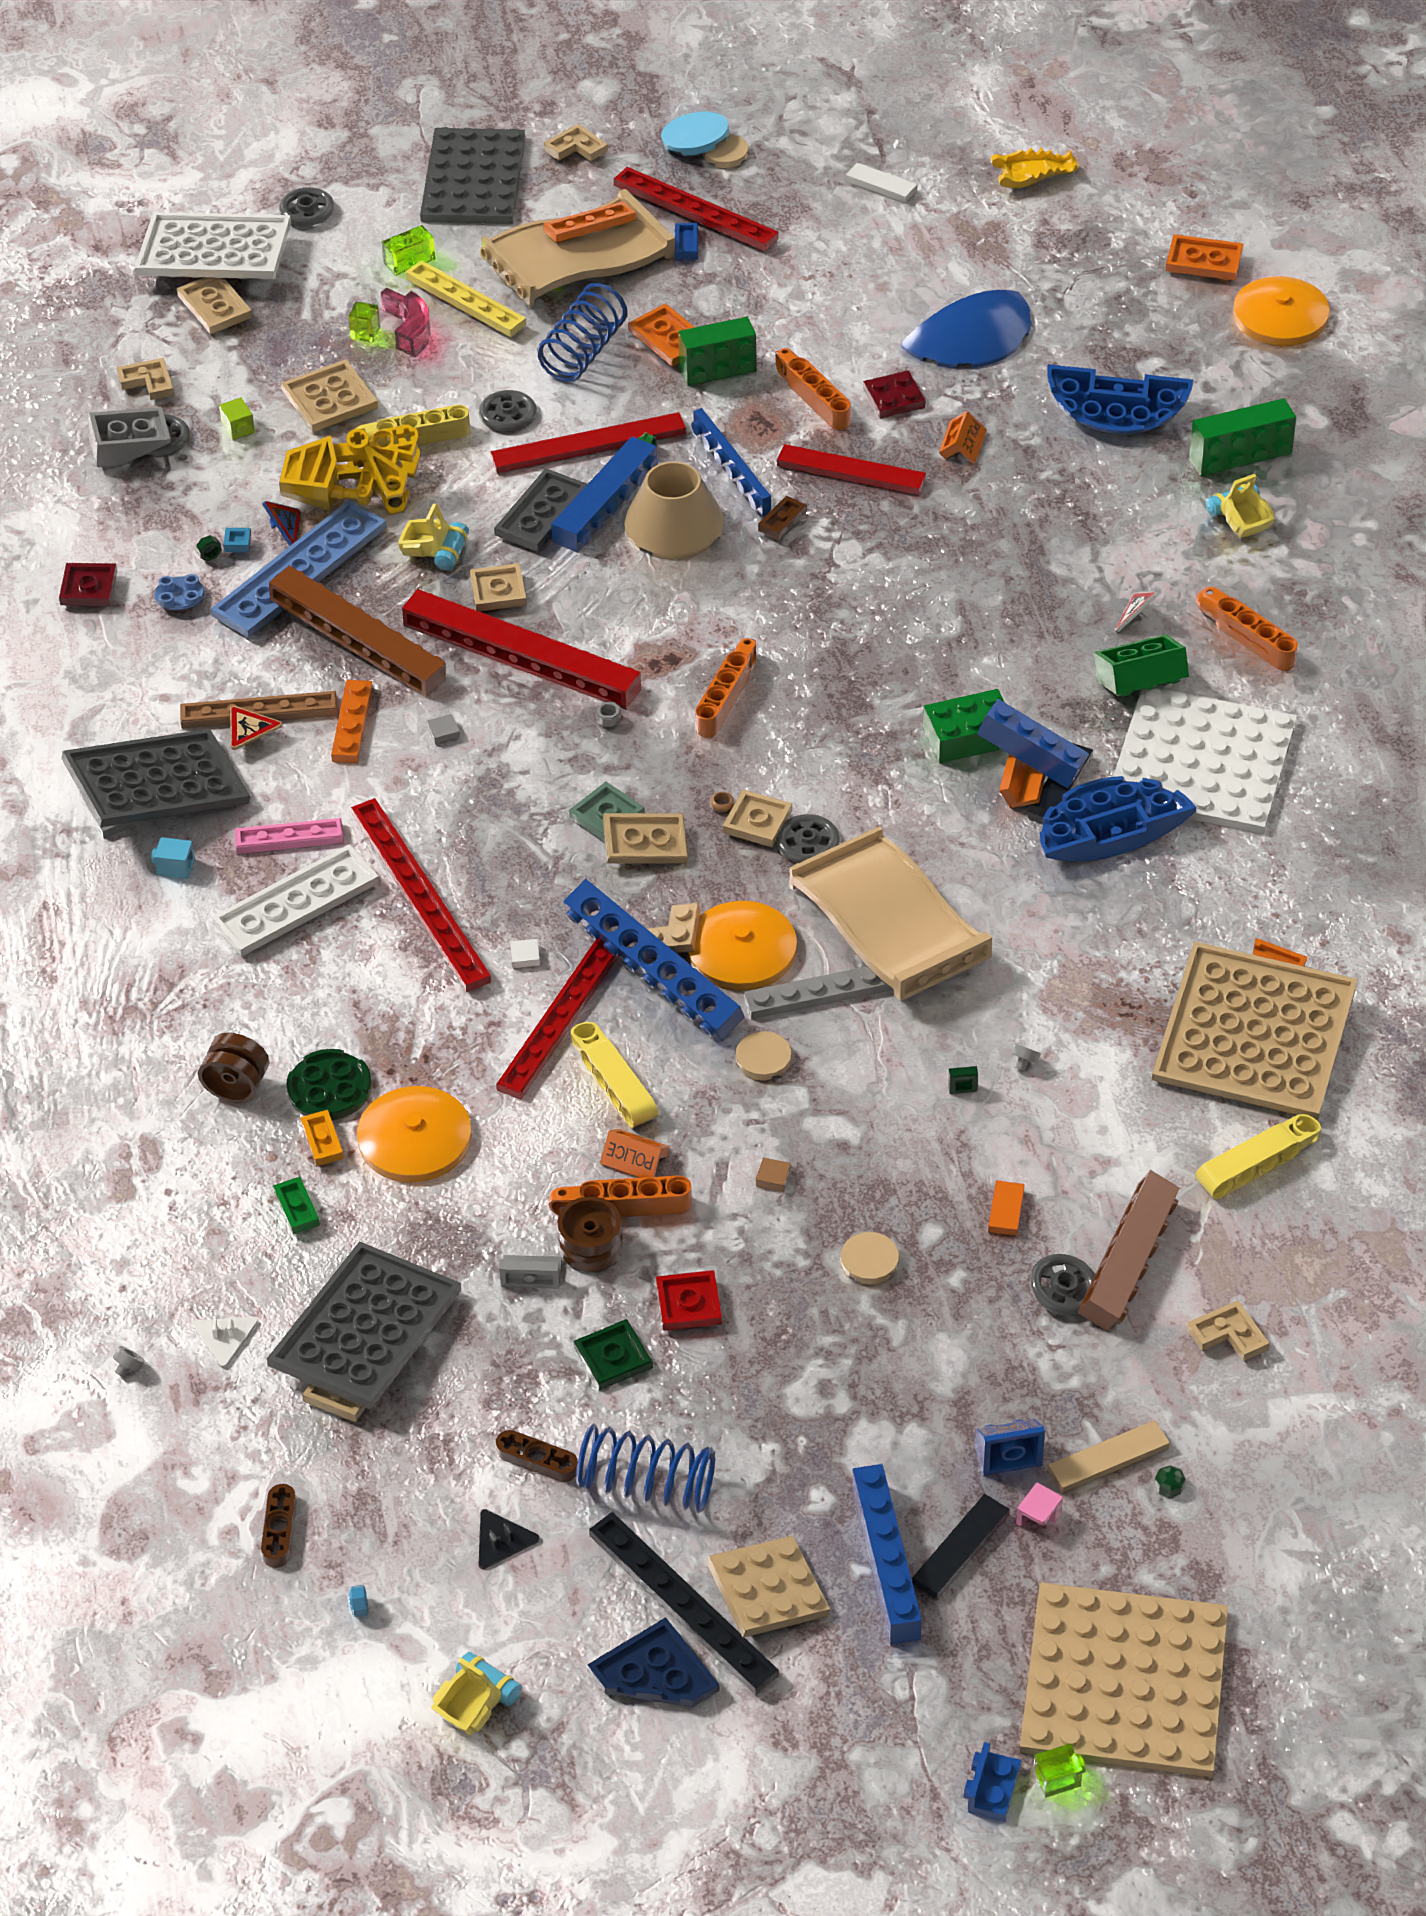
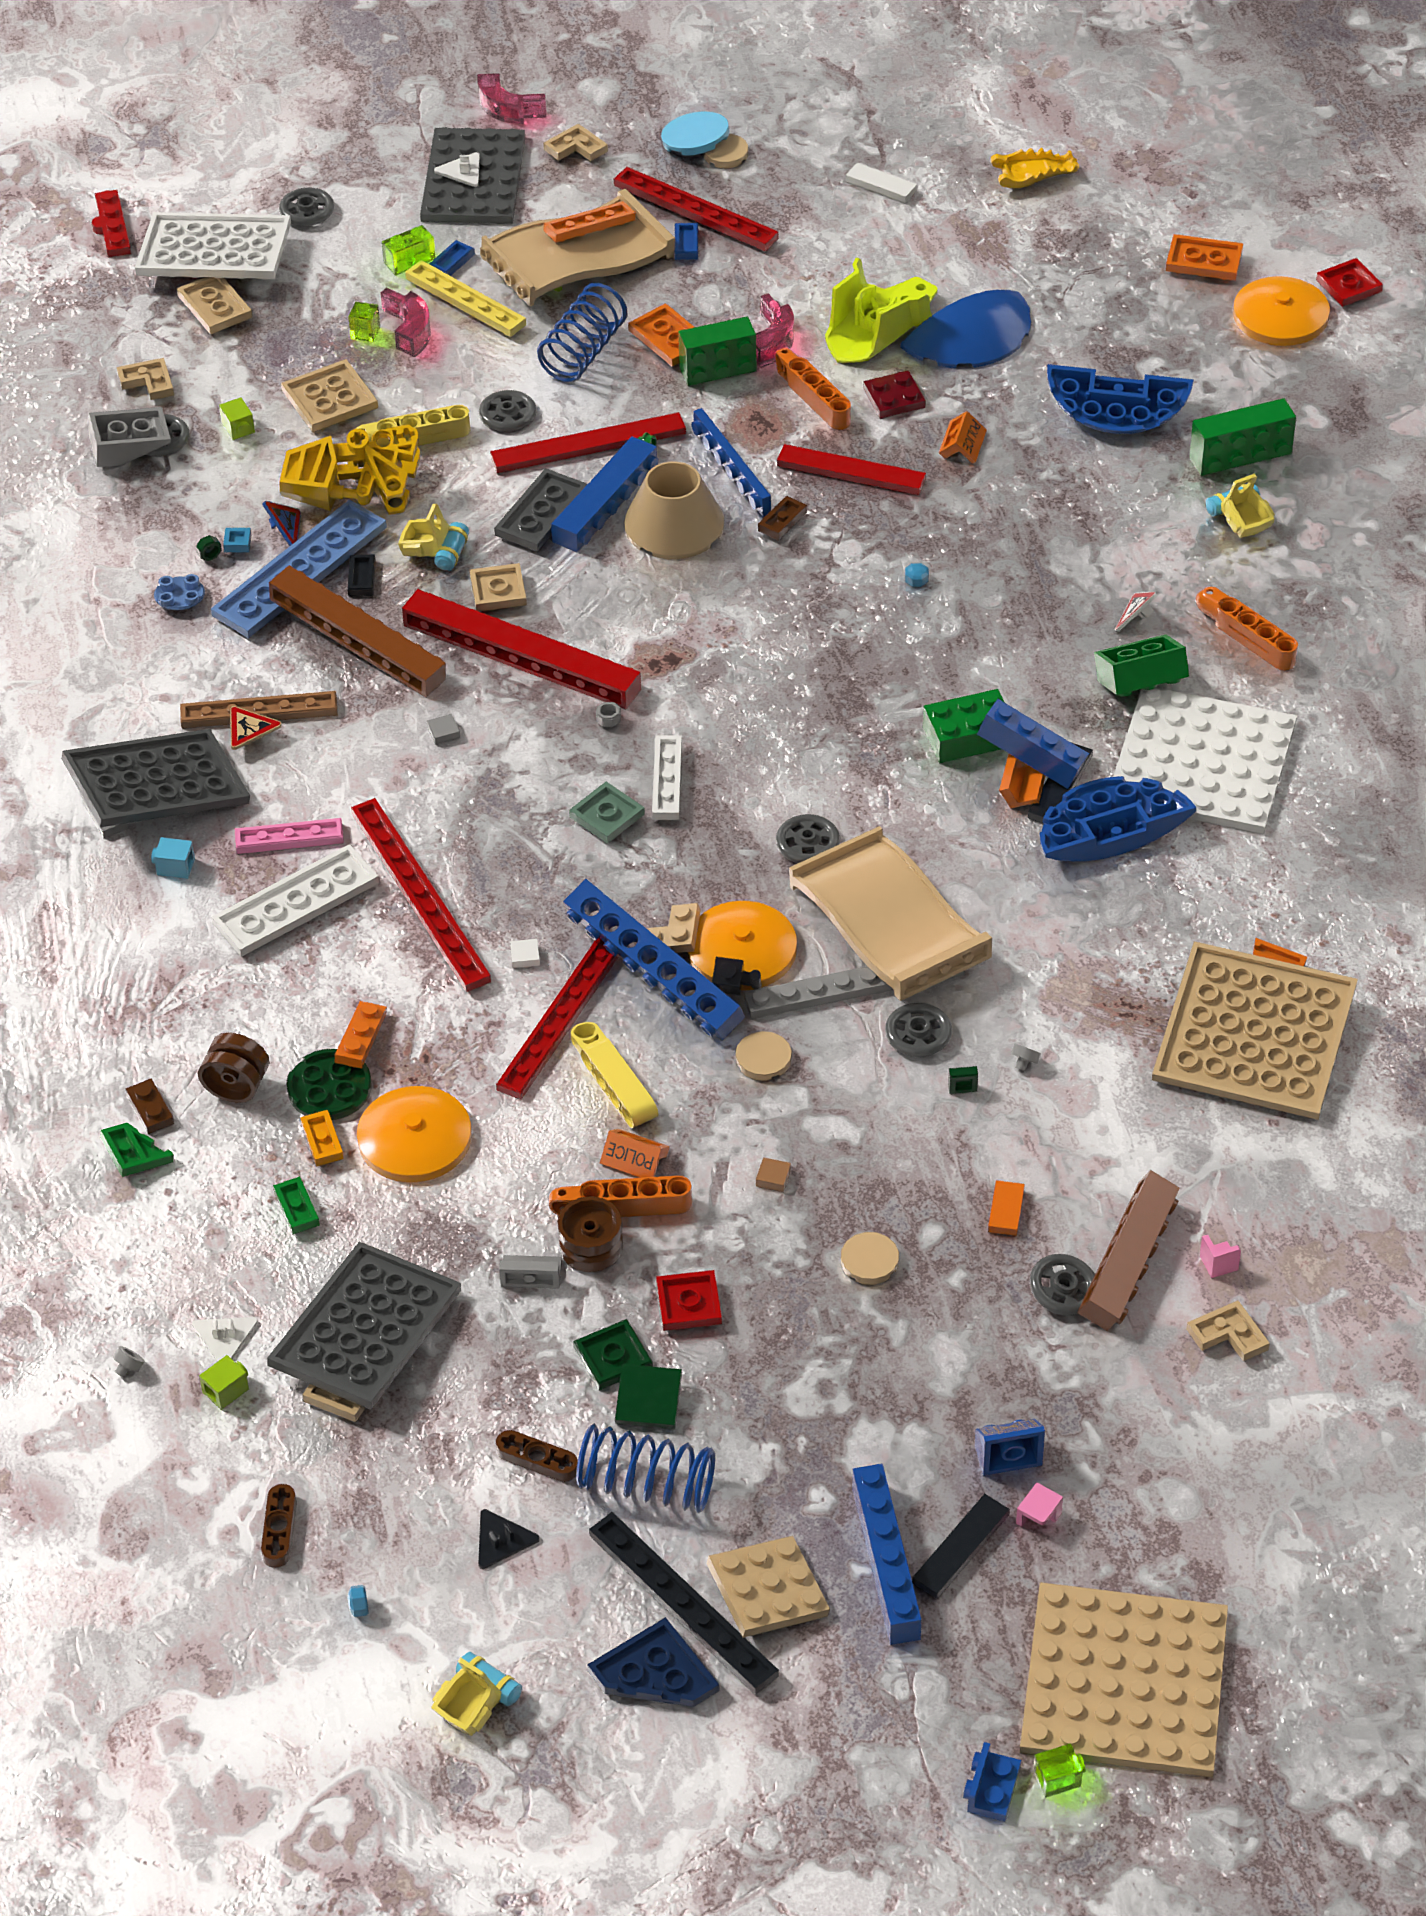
dark red plate [59,563,117,606] -> none
orange plate [331,680,373,763] -> none
tan tile [603,813,688,864] -> none
orange piece [695,638,756,738] -> none
medium nougat piece [710,792,734,813] -> none
tan plate [723,789,792,847] -> none
tan tile [1047,1420,1170,1494] -> none
dark green tile [1154,1465,1186,1498] -> none
light yellow piece [1195,1114,1321,1199] -> none
none -> red hinge [92,190,131,258]
none -> green wing [100,1123,174,1177]
none -> reddish brown plate [125,1078,174,1134]
none -> lime brick [199,1355,249,1410]
none -> orange plate [335,1001,387,1069]
none -> black tile [347,554,376,596]
none -> blue tile [429,240,475,276]
none -> white piece [434,152,480,187]
none -> clear pink arch [477,73,547,124]
none -> dark green tile [615,1364,682,1429]
none -> white plate [652,735,682,820]
none -> black brick [712,956,762,996]
none -> clear pink arch [756,293,794,368]
none -> neon yellow piece [825,257,938,363]
none -> dark grey plate [885,1003,952,1057]
none -> dark azure tile [905,563,929,587]
none -> bright pink panel [1200,1235,1241,1278]
none -> red plate [1316,258,1383,307]

